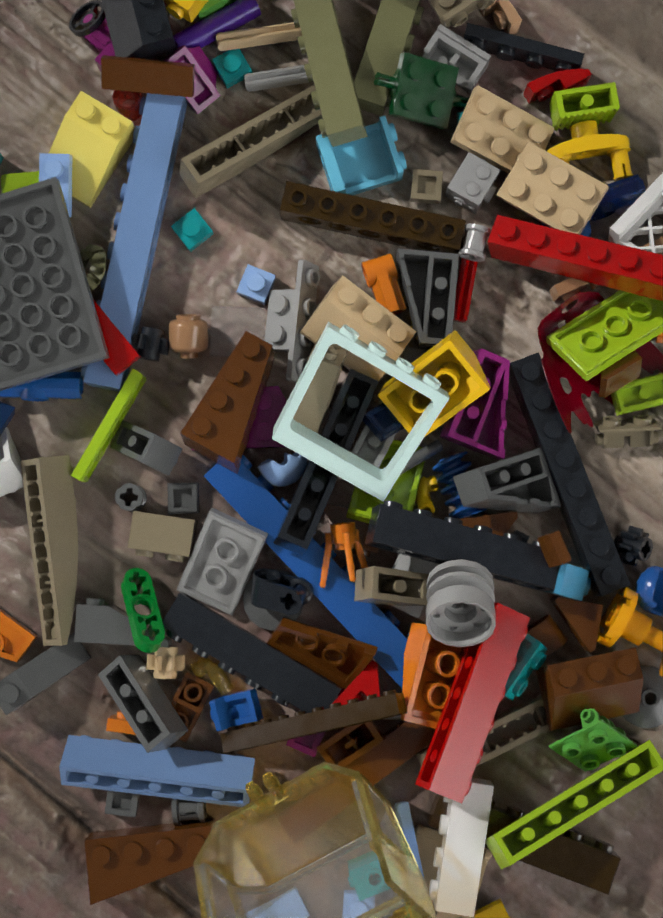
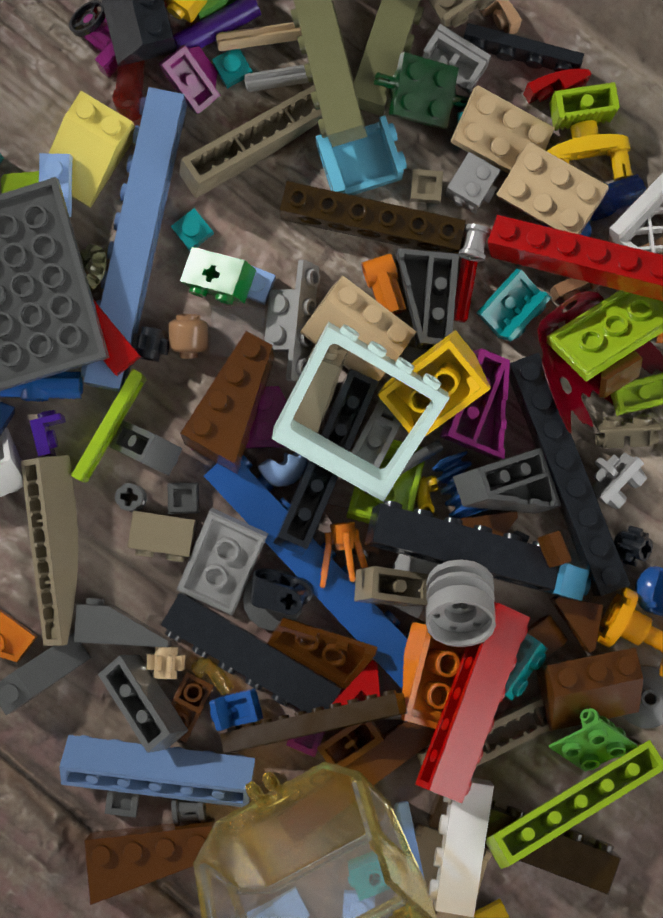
reddish brown tile [101,55,195,98] -> none
orange plate [106,711,136,735] -> none
green beam [121,568,165,653] -> none
dark blue tile [362,403,404,442] -> none
none -> dark purple bracket [30,410,66,457]
none -> brick [180,247,256,305]
none -> teal bracket [476,269,552,342]
none -> light grey hips [592,453,647,509]

